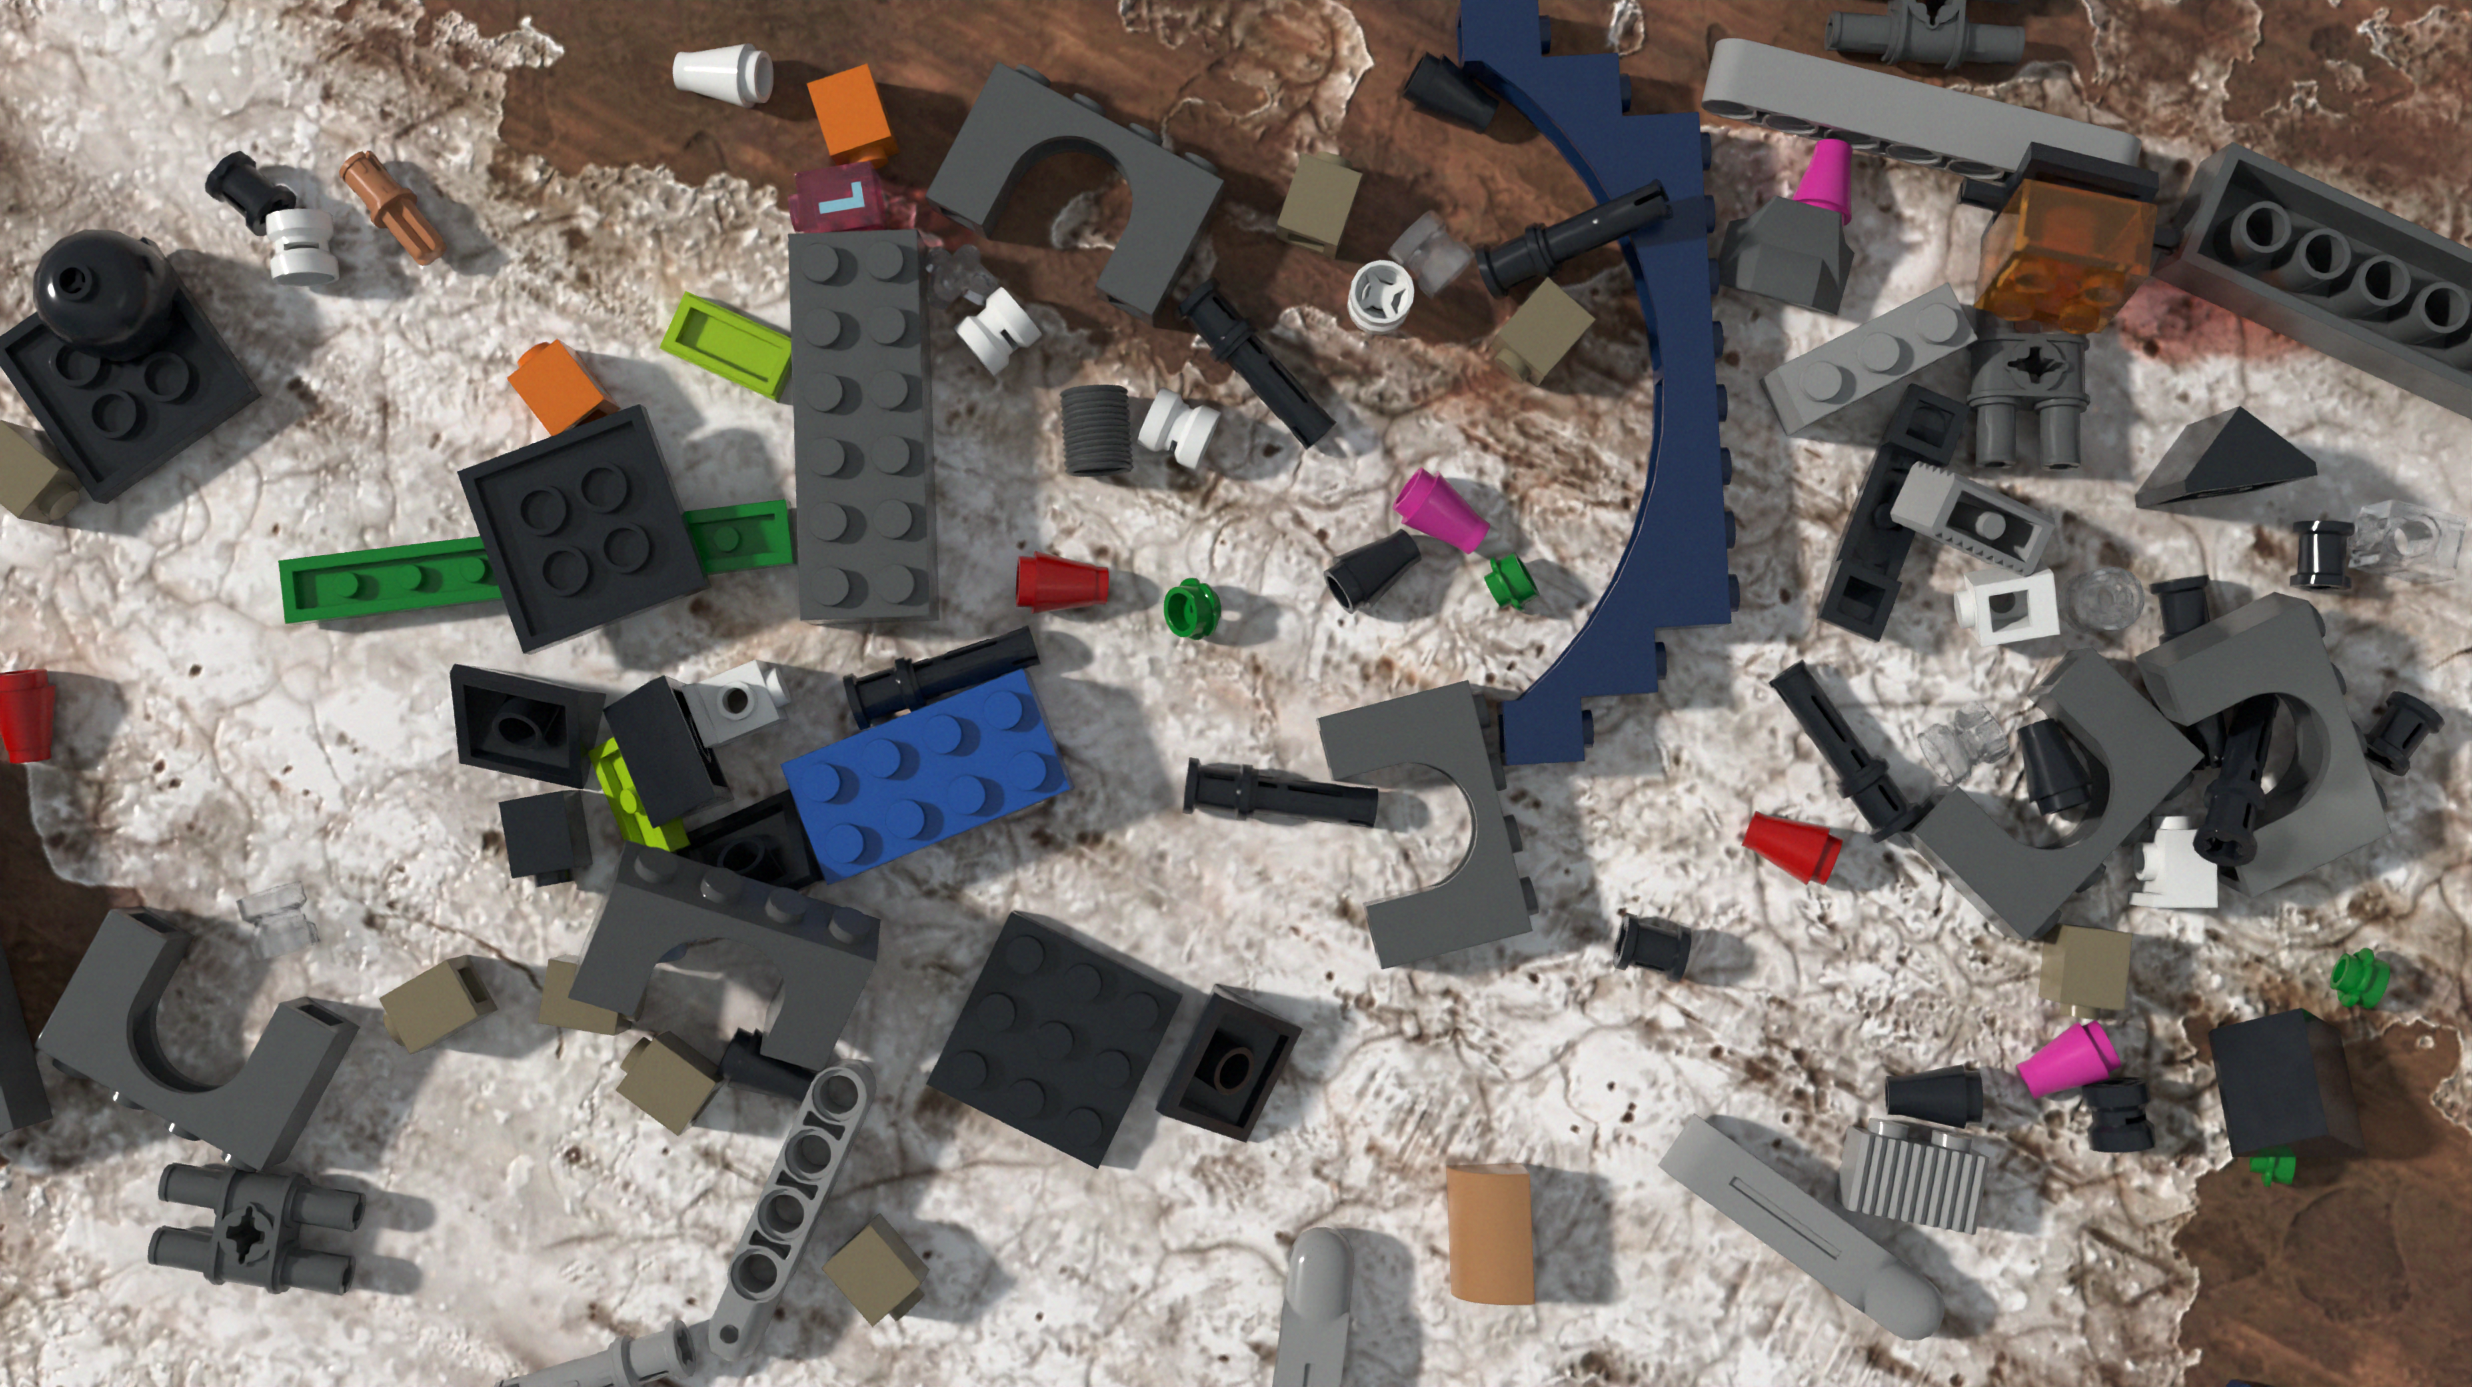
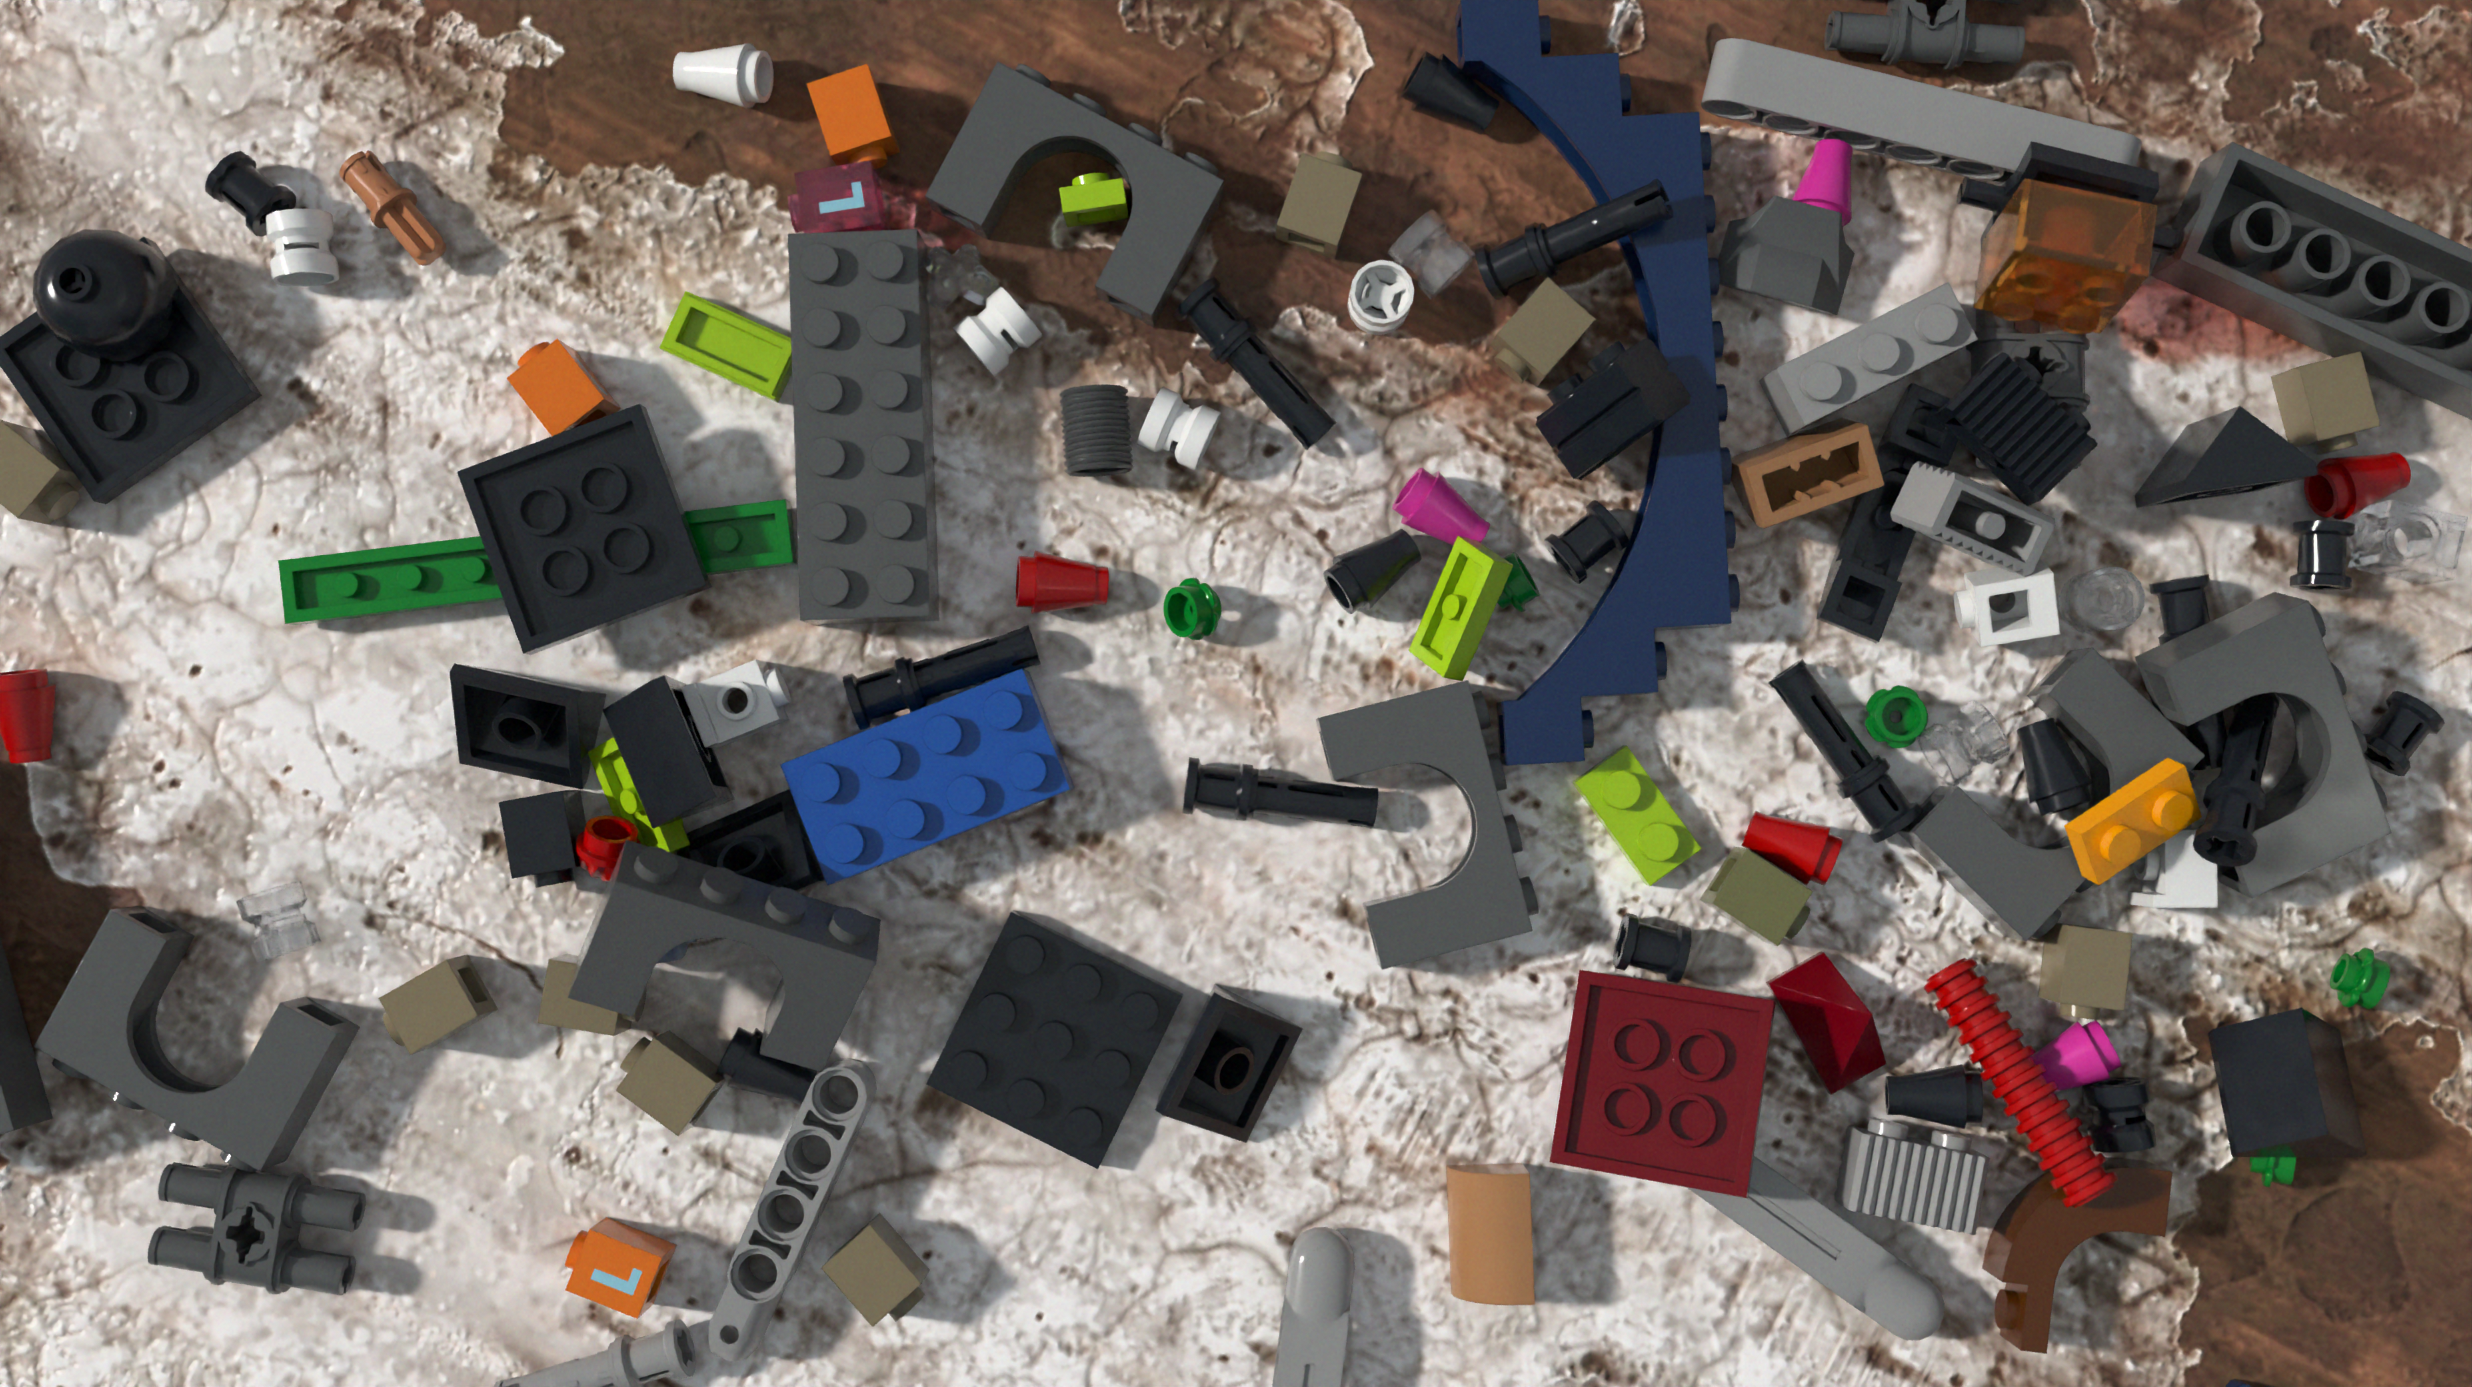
none -> orange brick [565,1217,677,1319]
none -> red plate [575,815,641,881]
none -> lime plate [1059,173,1129,228]
none -> lime plate [1408,536,1513,681]
none -> black brick [1535,338,1691,480]
none -> black bush [1544,500,1630,584]
none -> dark red plate [1550,970,1776,1199]
none -> lime plate [1572,745,1701,886]
none -> olive brick [1700,847,1813,946]
none -> medium nougat brick [1731,418,1885,529]
none -> dark red slope [1766,952,1887,1095]
none -> green plate [1865,685,1928,748]
none -> red piece [1923,958,2118,1208]
none -> black brick [1934,352,2098,506]
none -> reddish brown arch [1982,1157,2173,1354]
none -> light orange plate [2064,757,2202,885]
none -> dark tan brick [2271,351,2380,455]
none -> red cone [2304,452,2411,520]

